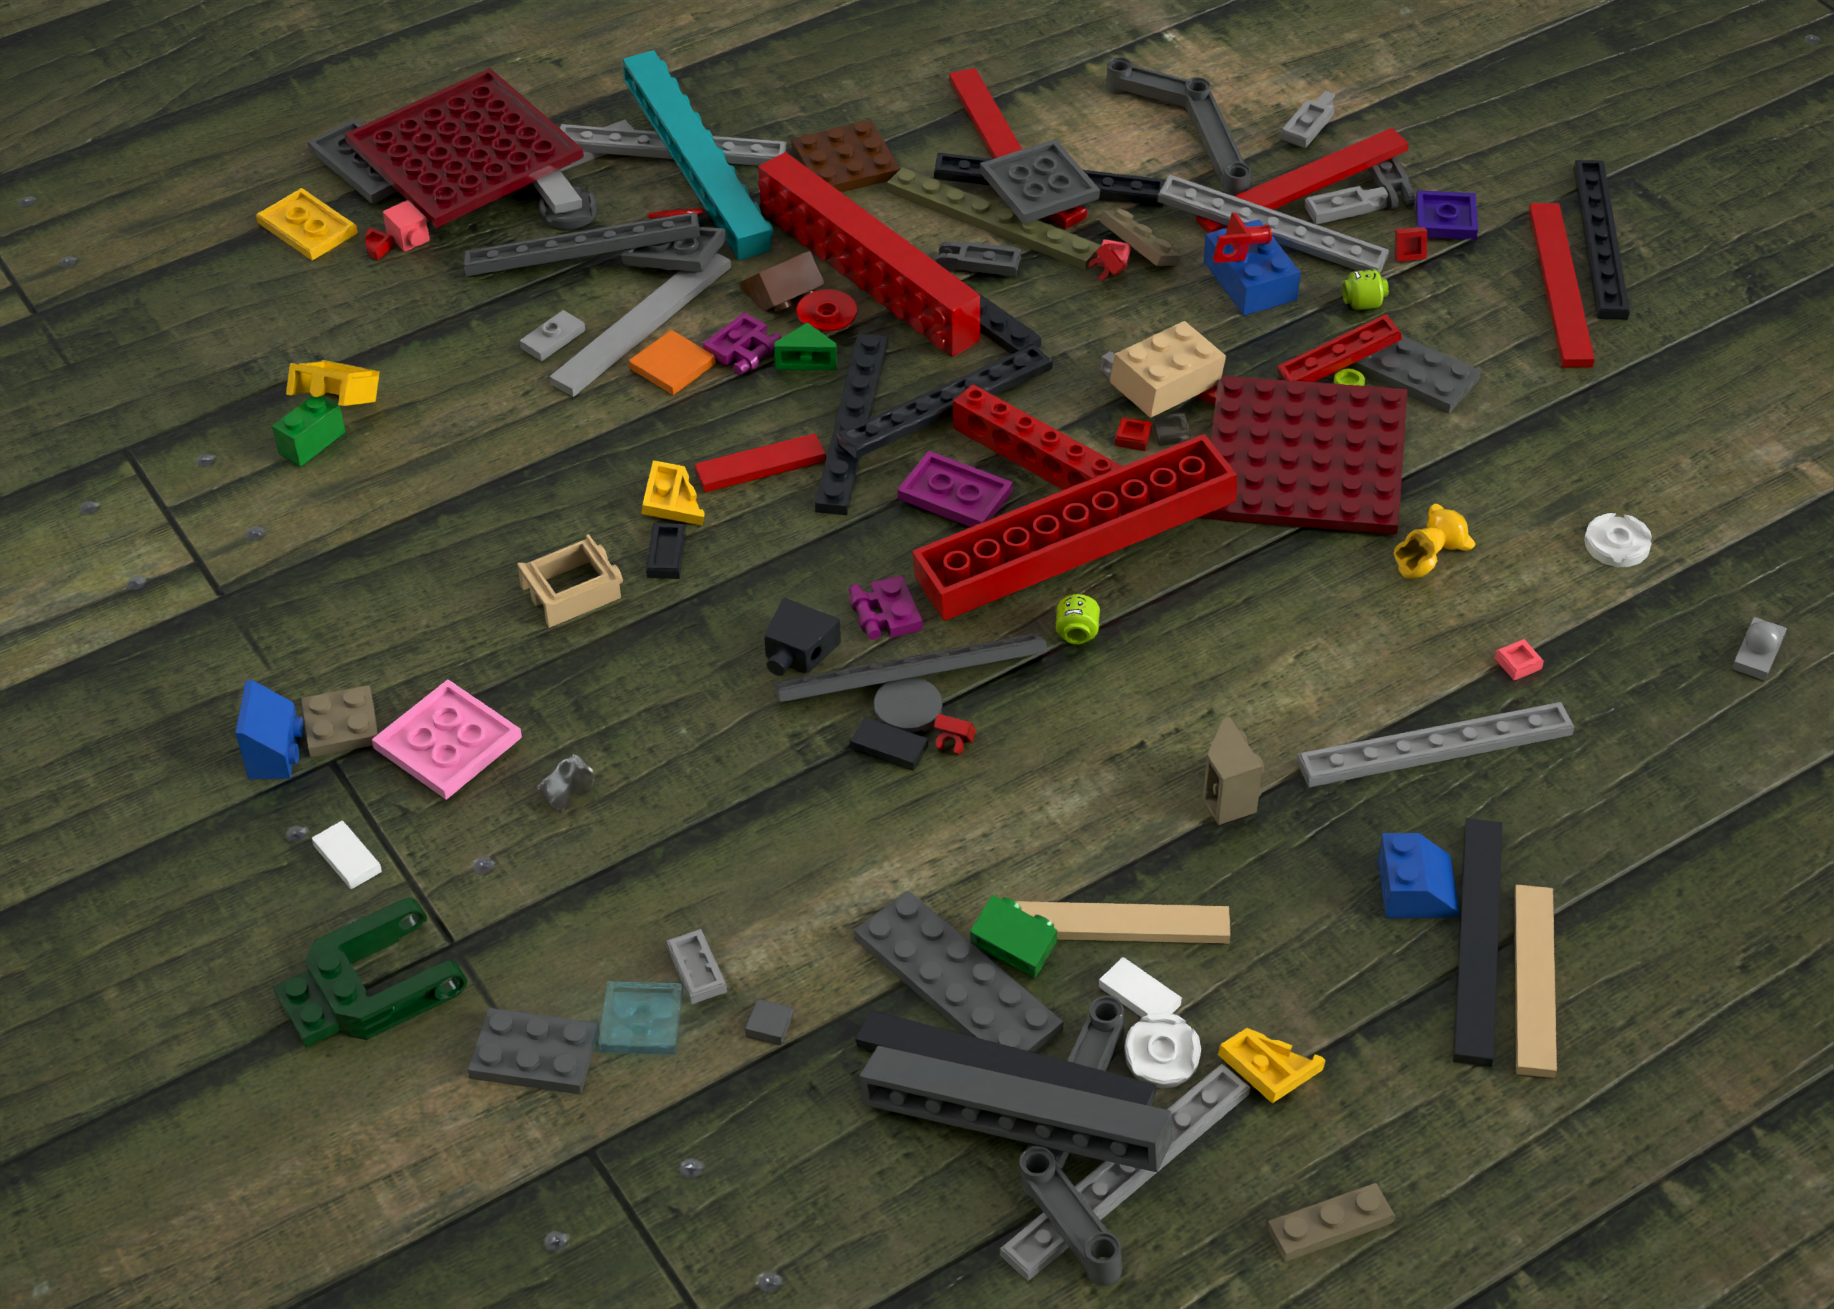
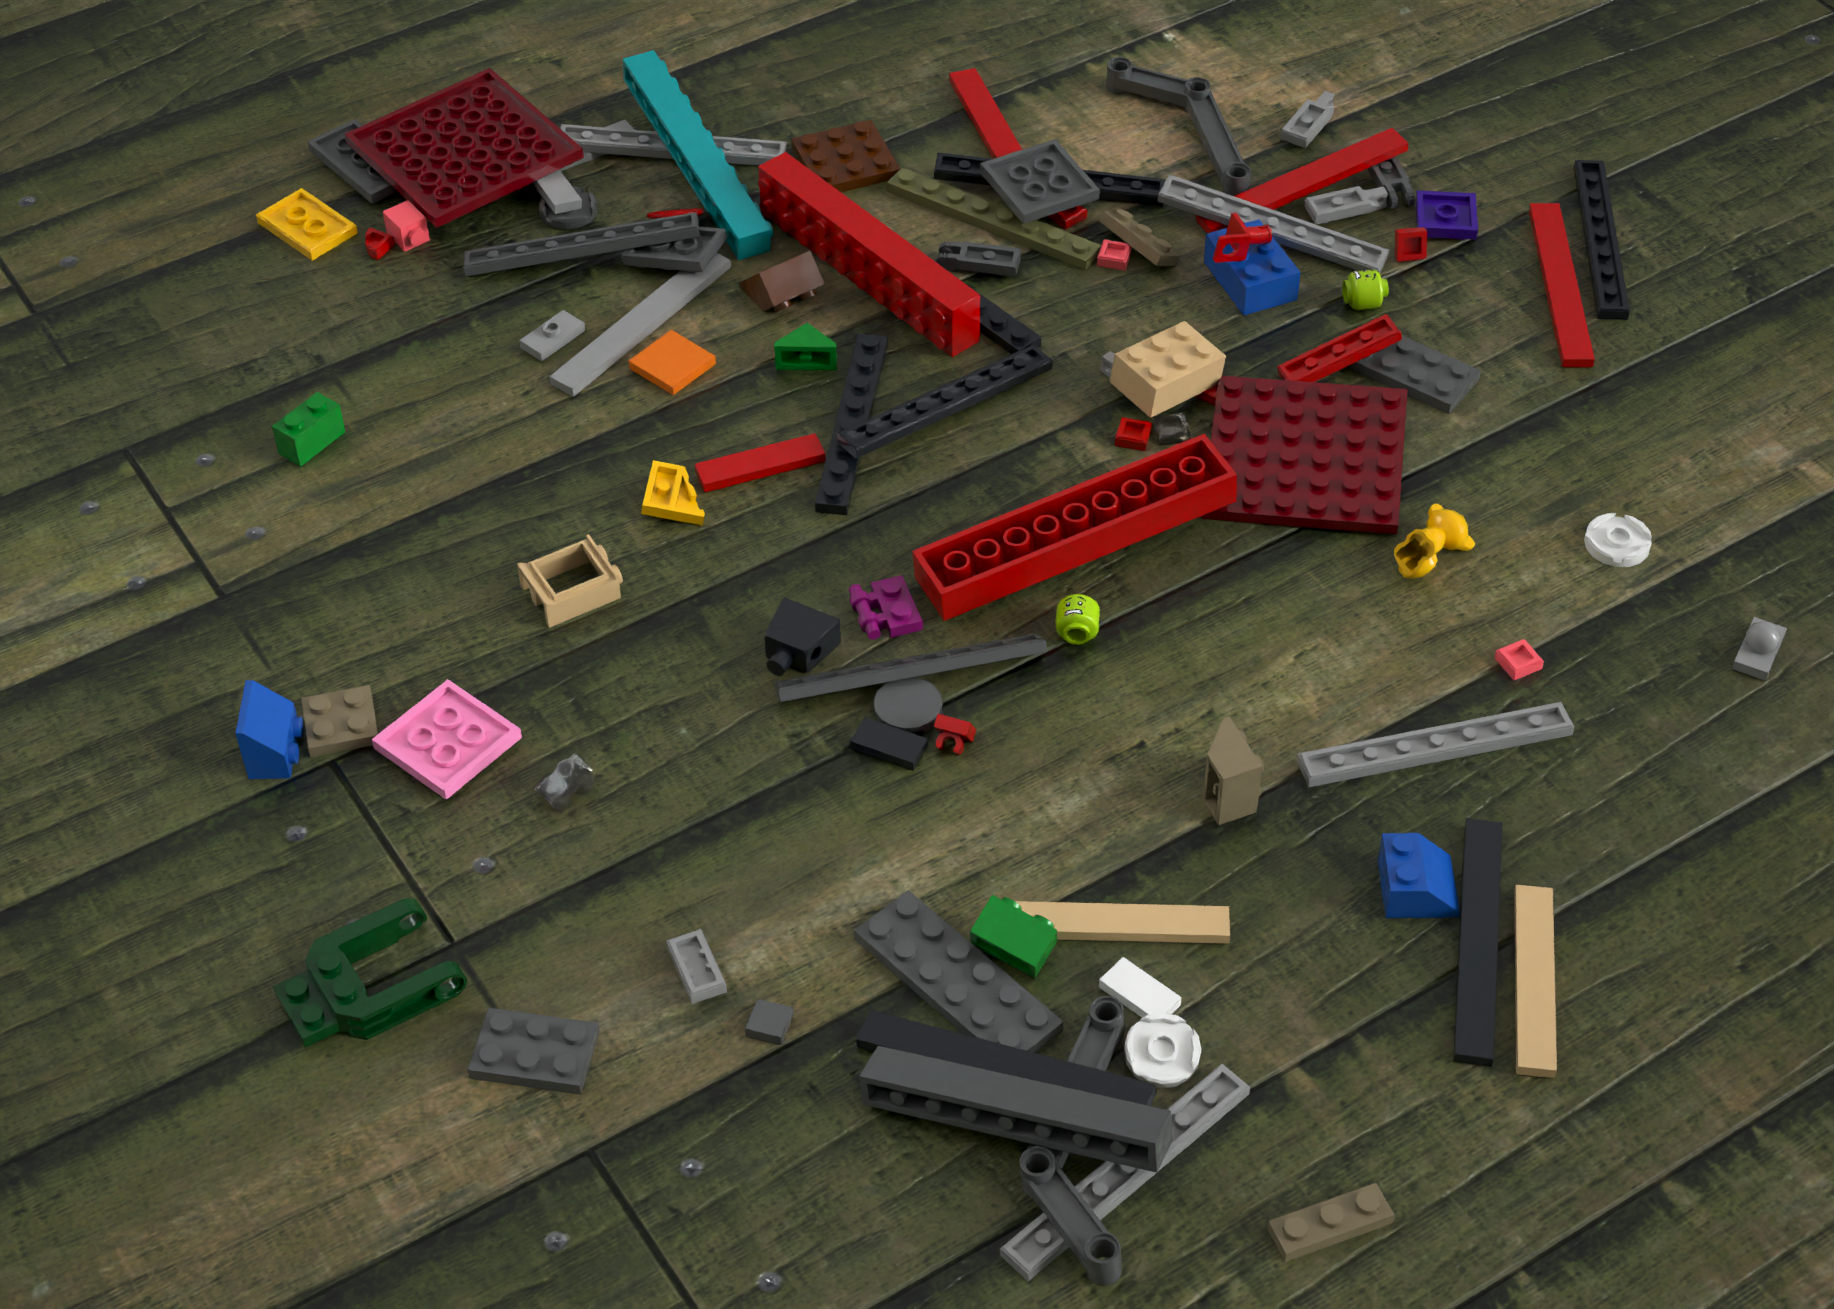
yellow window [286,360,380,406] -> none
white tile [312,820,382,889] -> none
clear light blue plate [598,981,683,1055] -> none
black tile [646,523,686,579] -> none
magenta plate [703,312,782,375] -> none
red dish [797,289,857,332] -> none
magenta plate [897,451,1013,527] -> none
red brick [953,384,1122,490] -> none
red tile [1088,244,1127,280] -> none
yellow wing [1217,1028,1326,1103] -> none
lime tile [1333,369,1365,386] -> none

